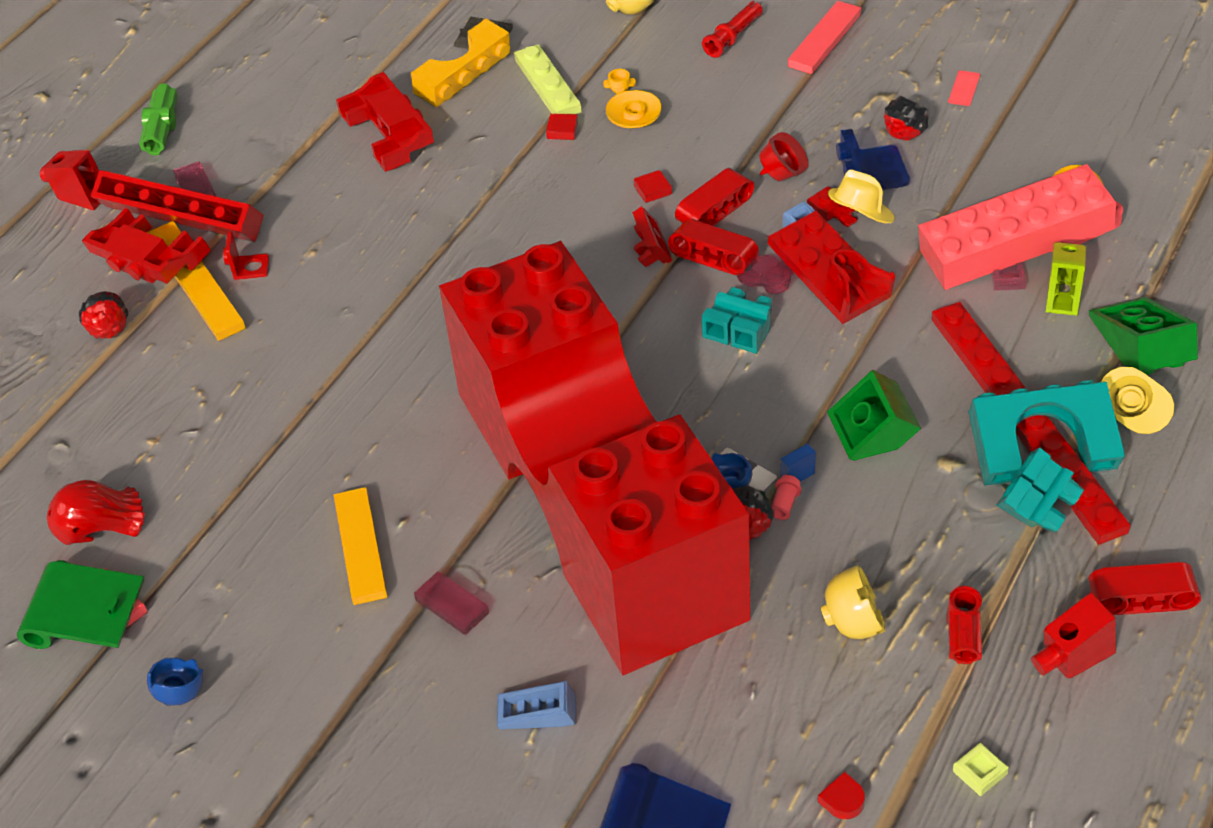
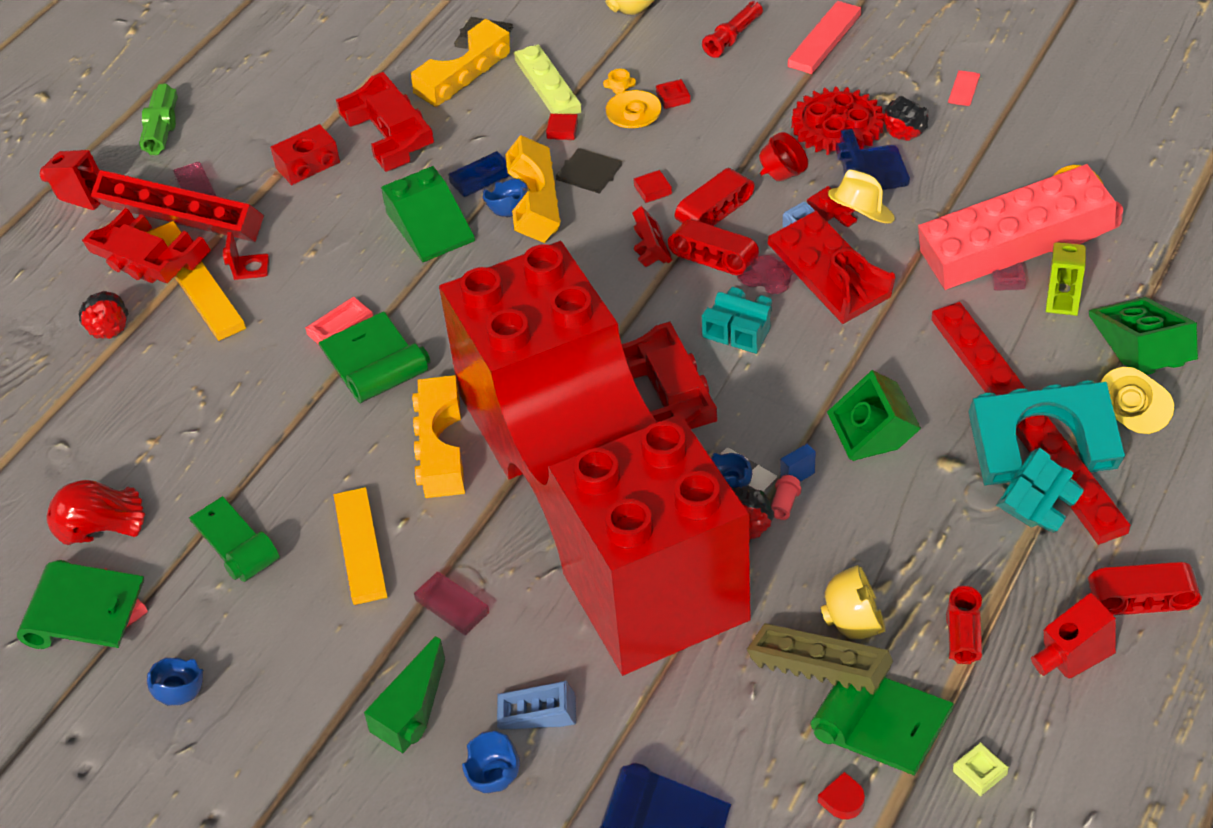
none -> green door [189,496,280,582]
none -> red brick [270,124,340,185]
none -> coral tile [306,297,373,345]
none -> green door [318,311,431,403]
none -> green slope [364,636,446,754]
none -> green slope [381,166,475,263]
none -> yellow arch [412,375,465,498]
none -> clear blue plate [448,151,510,197]
none -> blue hair [462,730,520,793]
none -> blue hair [483,179,529,217]
none -> yellow arch [505,135,561,243]
none -> clear smoke piece [556,148,622,194]
none -> red bracket [622,321,717,429]
none -> red tile [656,79,691,109]
none -> olive gear [747,623,893,695]
none -> red gear [792,87,884,156]
none -> green door [811,677,954,776]

